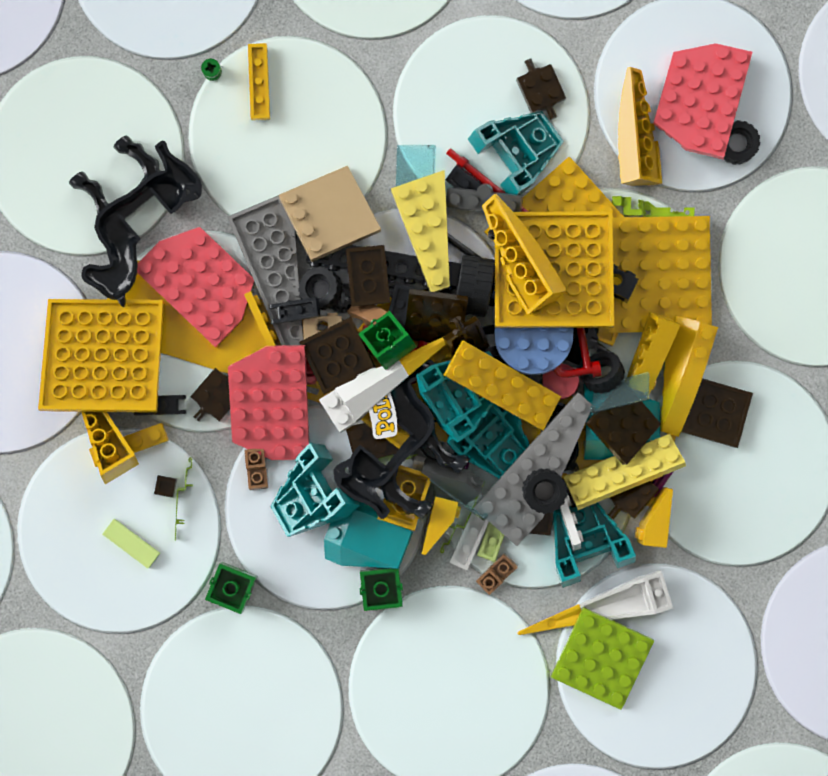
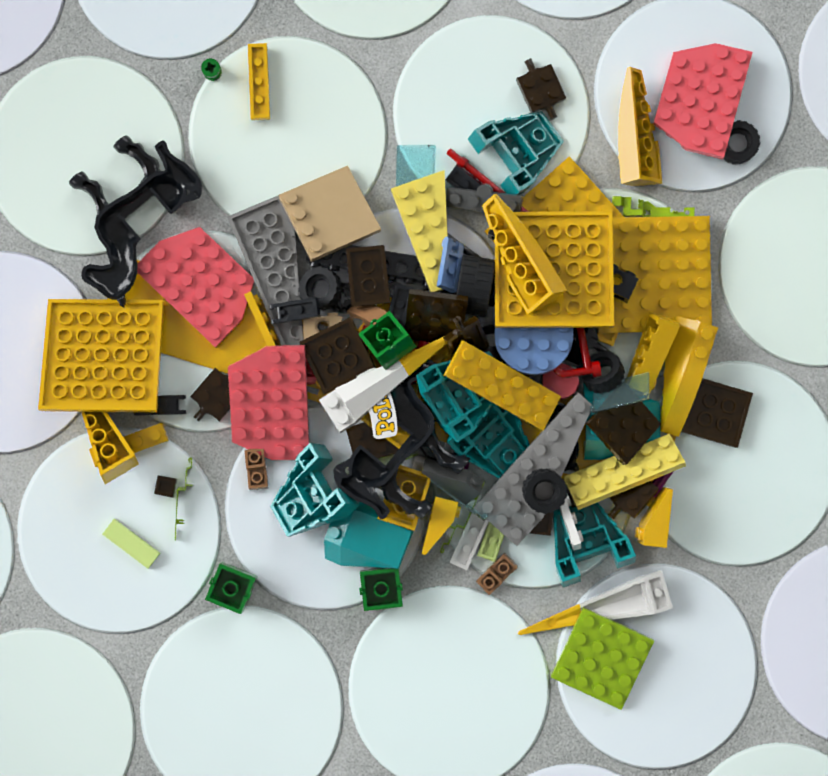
none -> medium blue plate [437,237,464,293]

